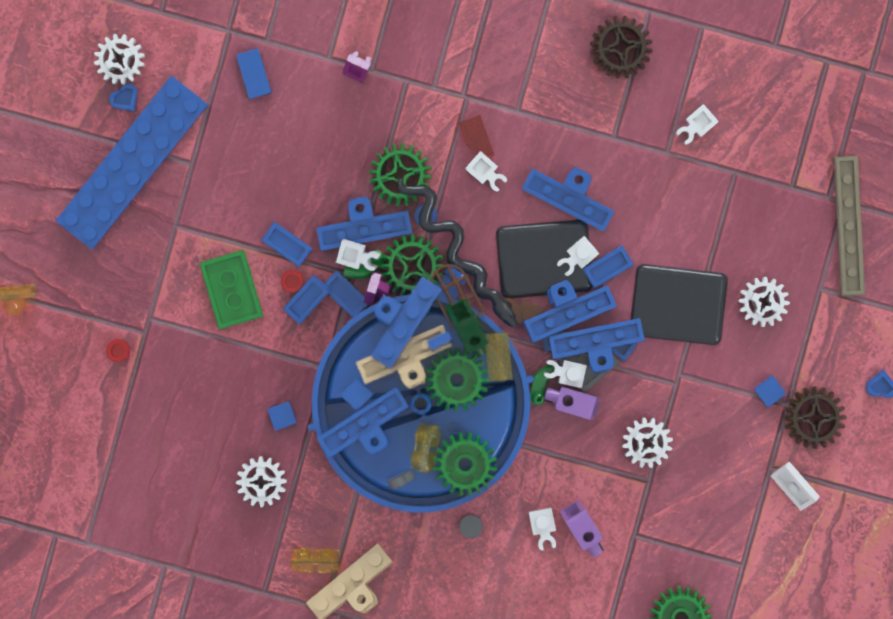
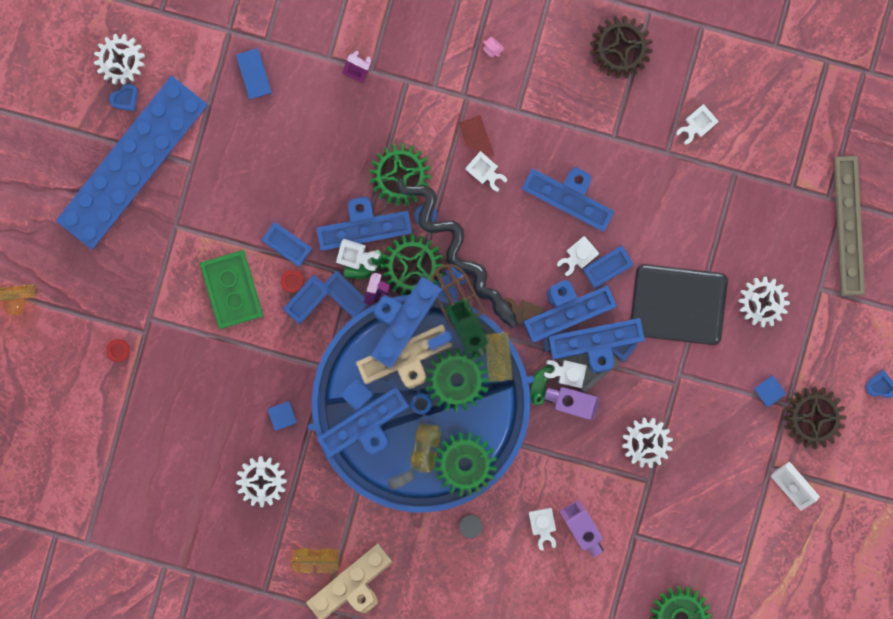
black piece [496,219,592,299] -> none
none -> bright pink plate [483,36,504,58]

